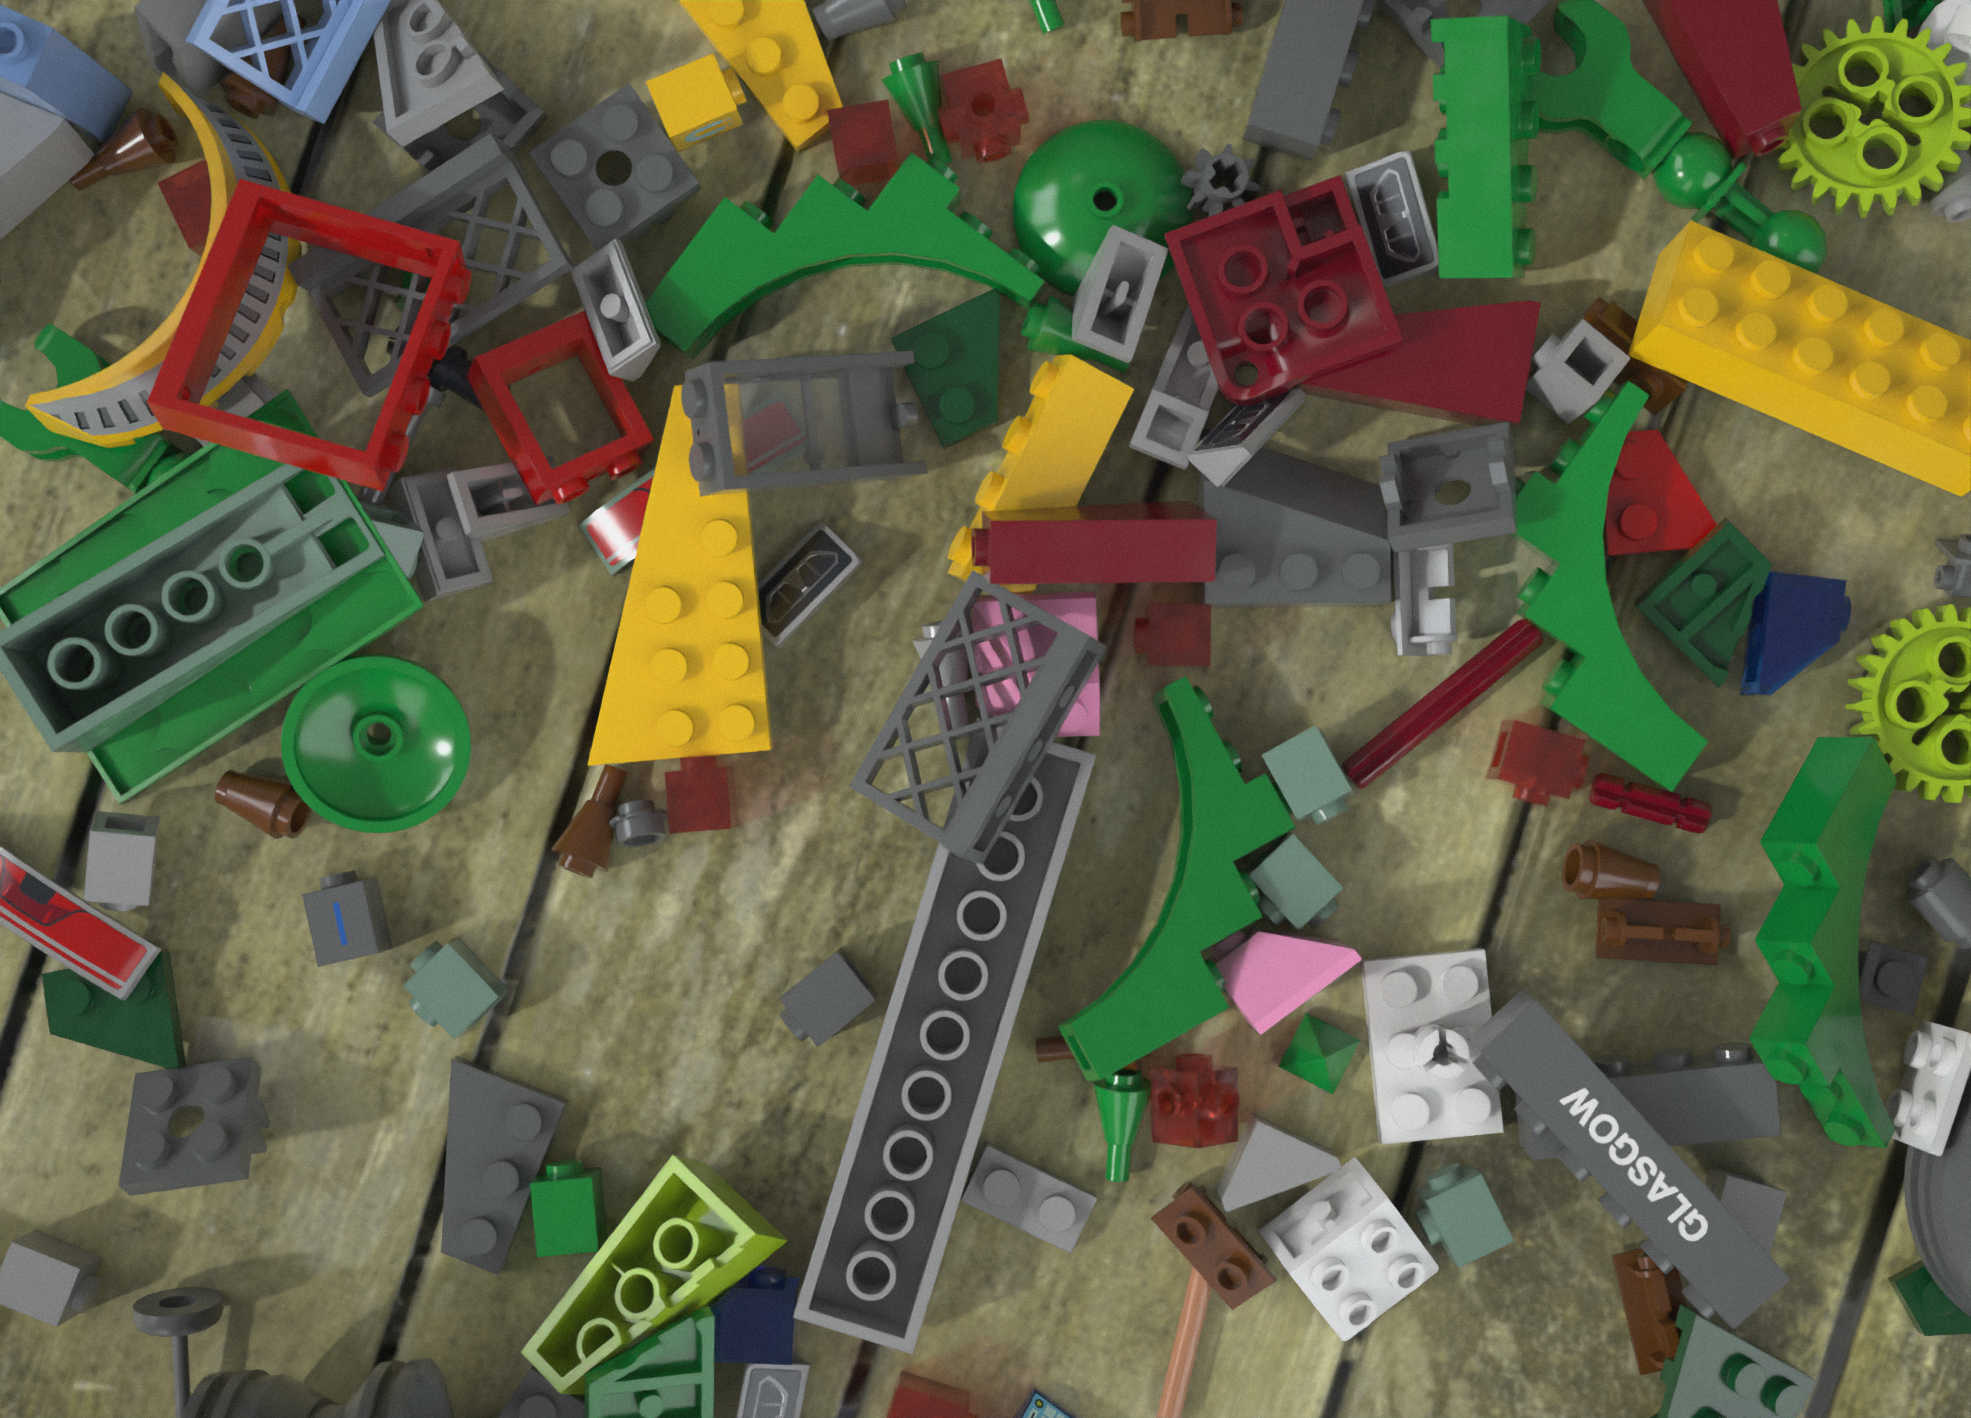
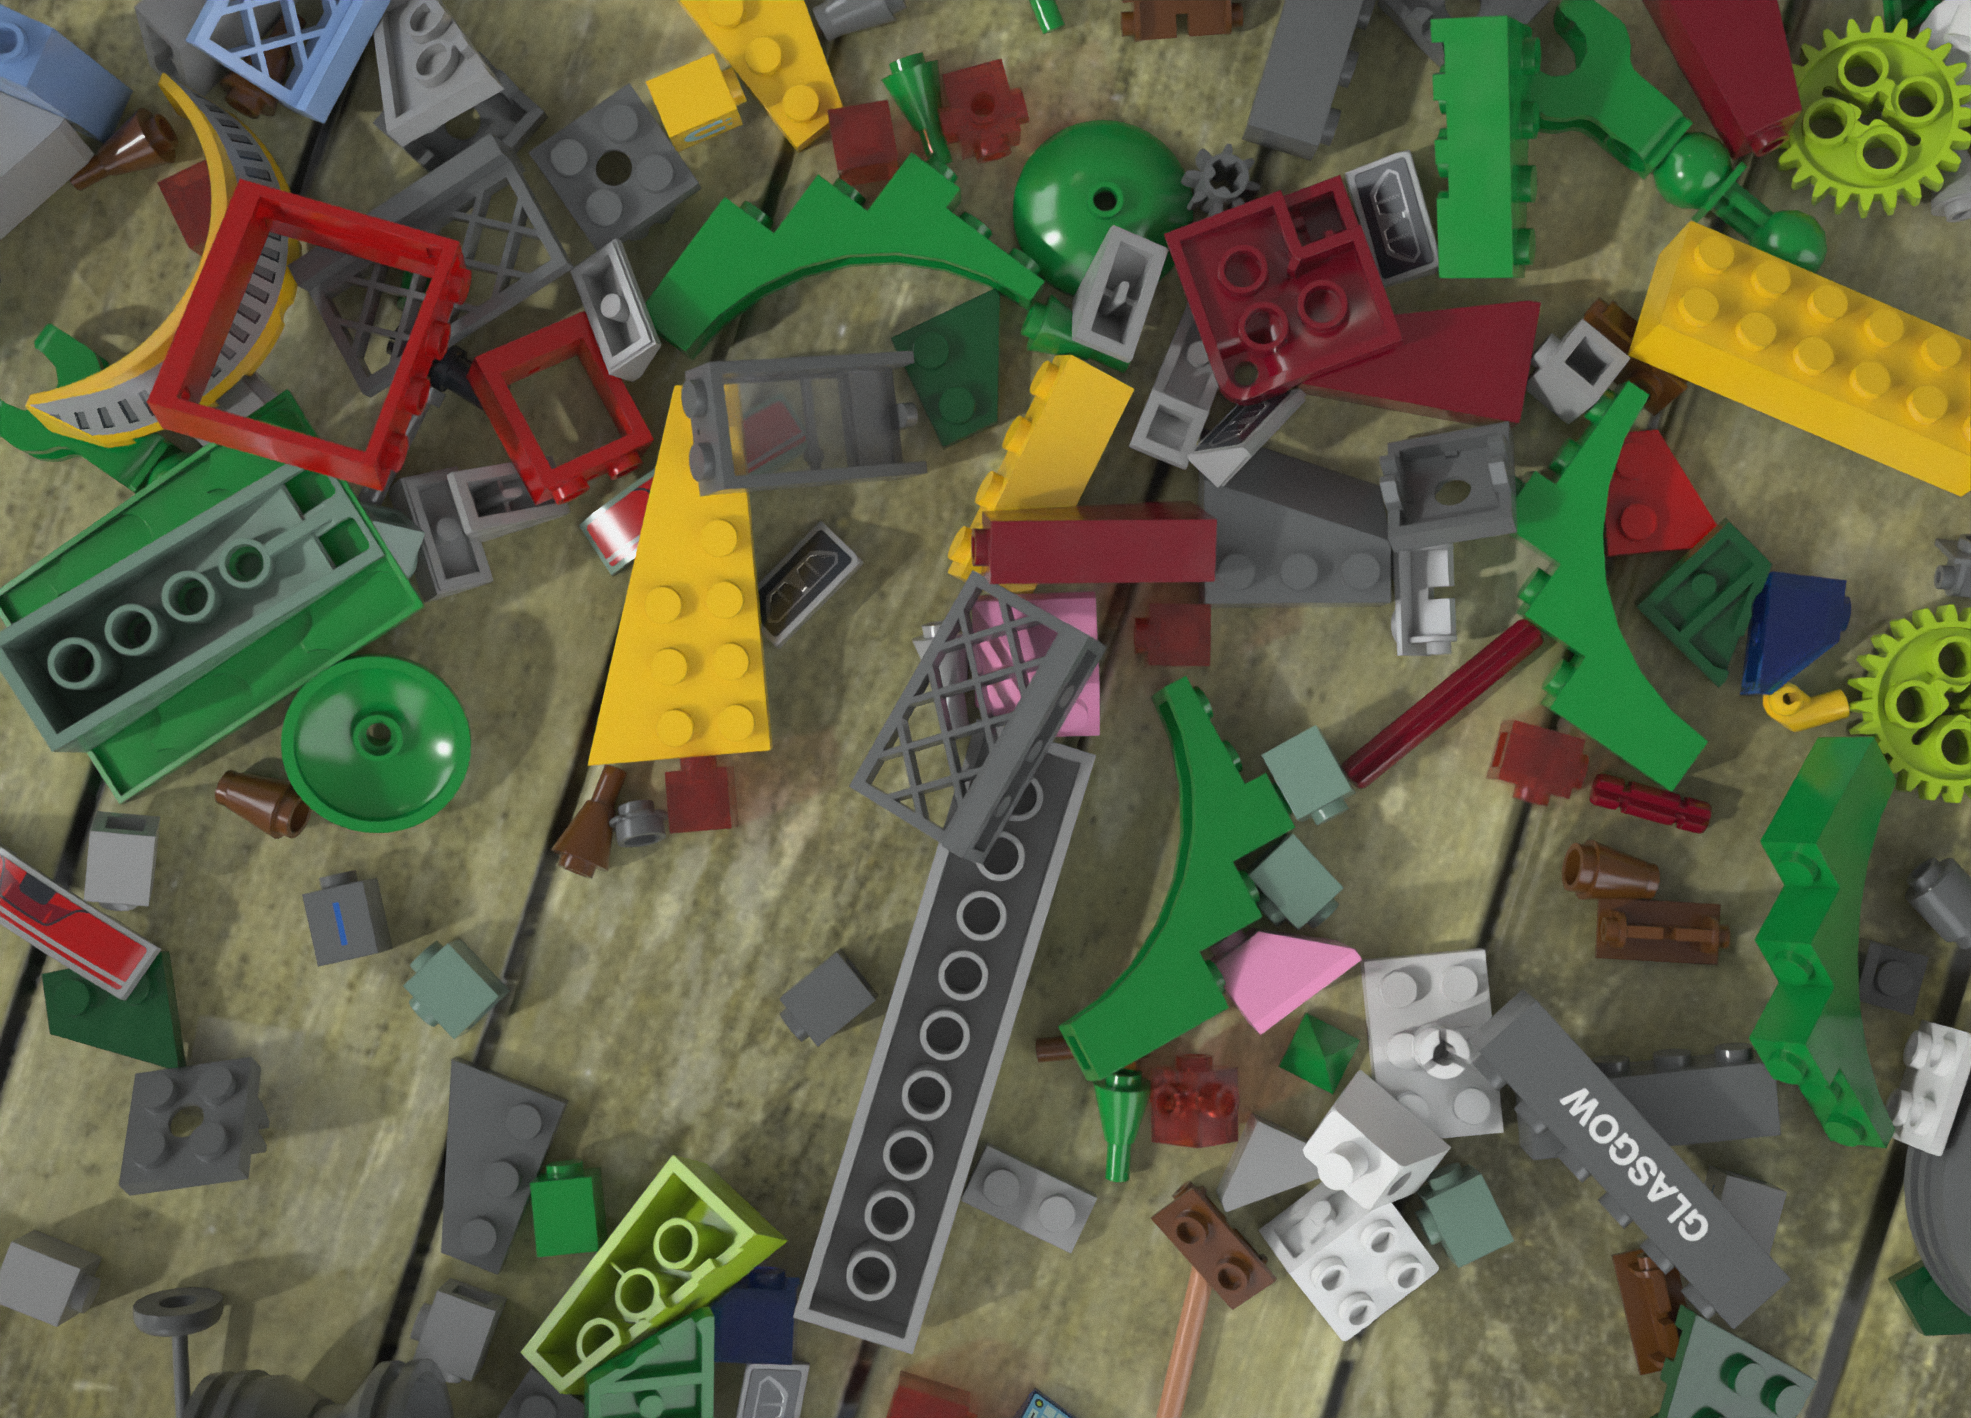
none -> light grey brick [410,1278,507,1383]
none -> white torso [1302,1070,1451,1210]
none -> yellow arm [1762,681,1850,732]

